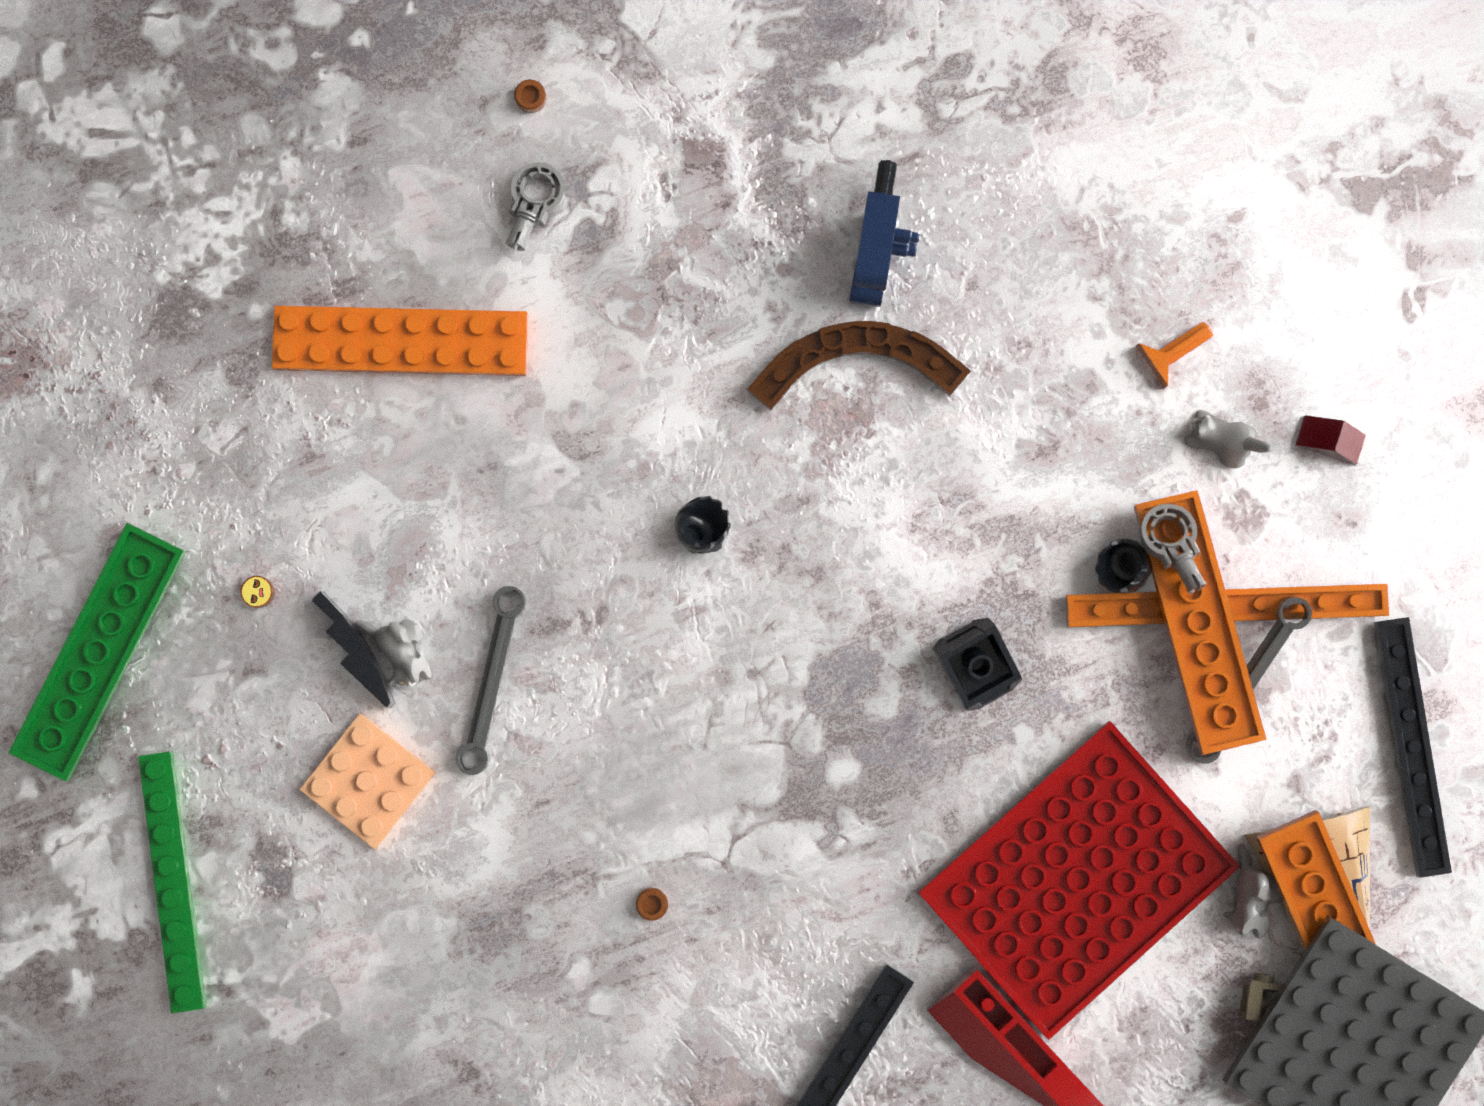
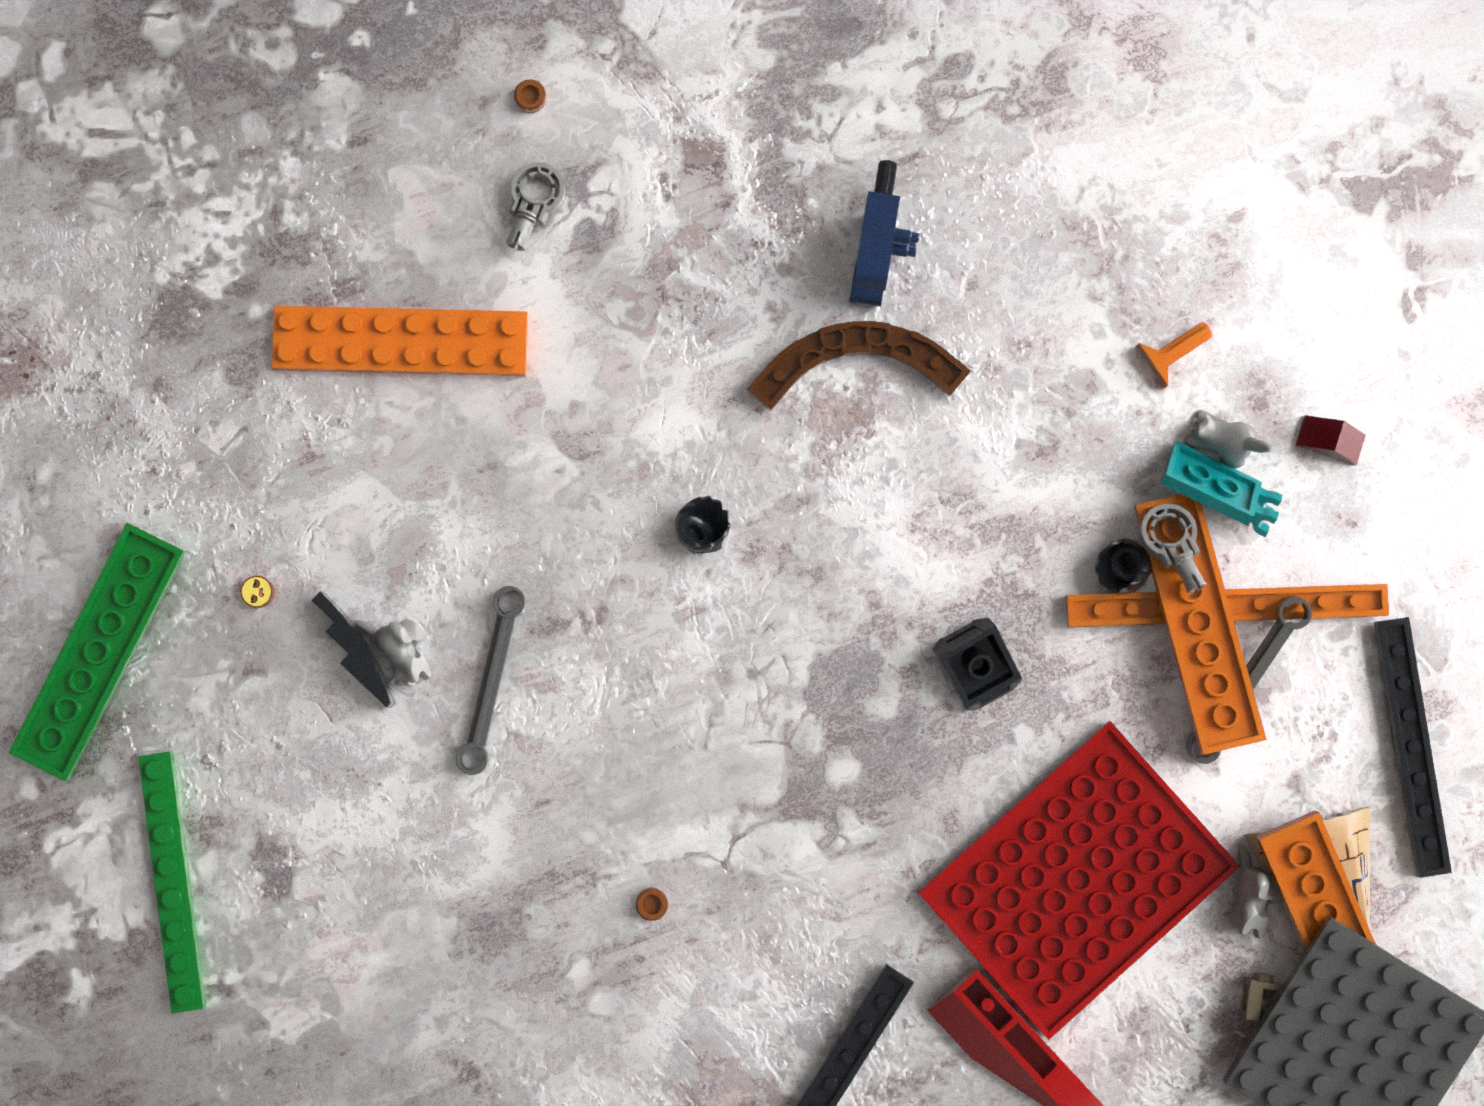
light nougat plate [299,713,437,849] -> none
none -> teal tile [1160,441,1283,537]

